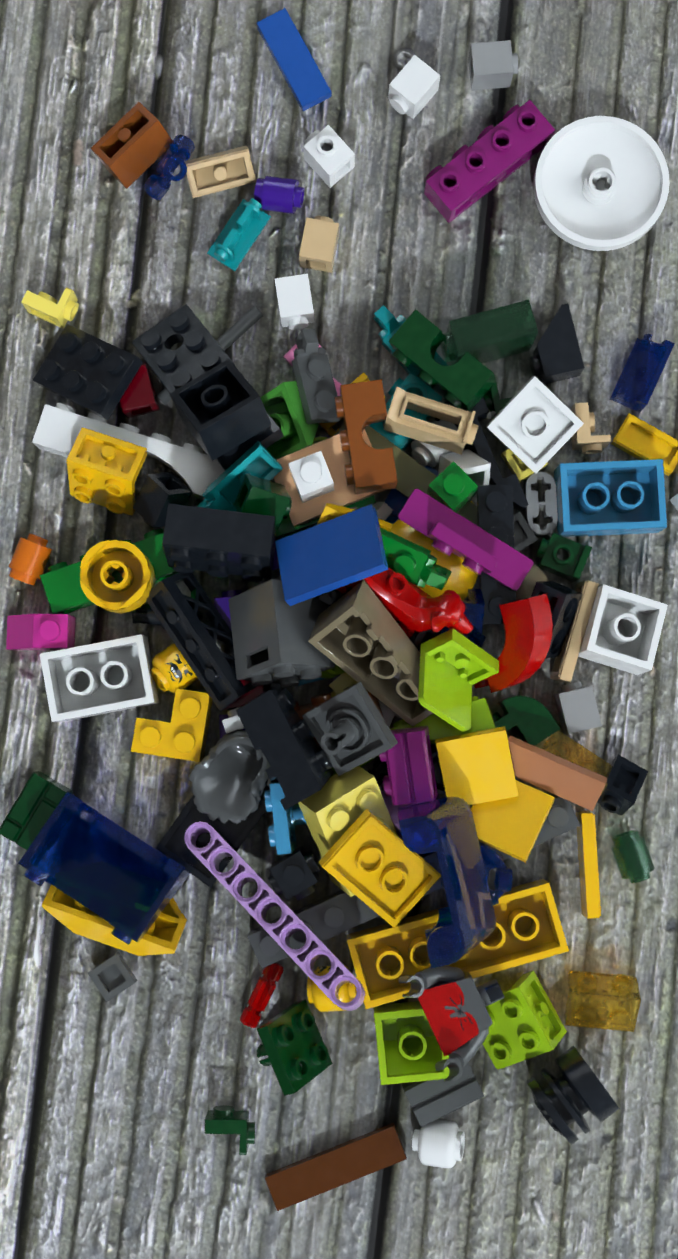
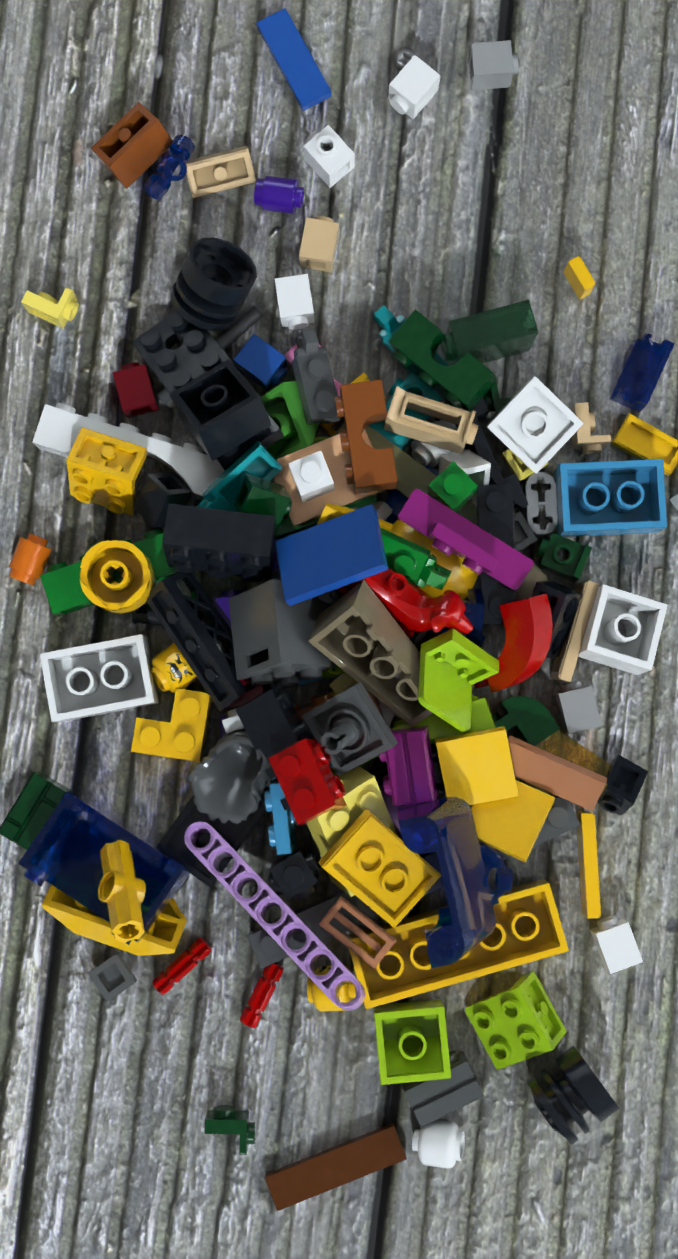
dark pink slope [6,613,76,651] -> none
black plate [33,324,143,420] -> none
teal hinge [207,198,271,271] -> none
dark green plate [257,999,333,1096] -> none
torso [399,964,505,1082] -> none
magenta brick [424,100,555,223] -> none
black slope [529,303,585,384] -> none
white dish [533,116,669,251] -> none
clear yellow bracket [564,971,641,1032] -> none
clear green brick [611,830,655,883] -> none
none -> yellow piece [98,840,146,943]
none -> red axle [152,938,212,995]
none -> black wheel [171,238,257,331]
none -> blue brick [233,333,288,392]
none -> red bracket [268,738,347,825]
none -> nougat tile [319,895,397,969]
none -> yellow tile [563,256,595,300]
none -> white brick [590,915,643,974]

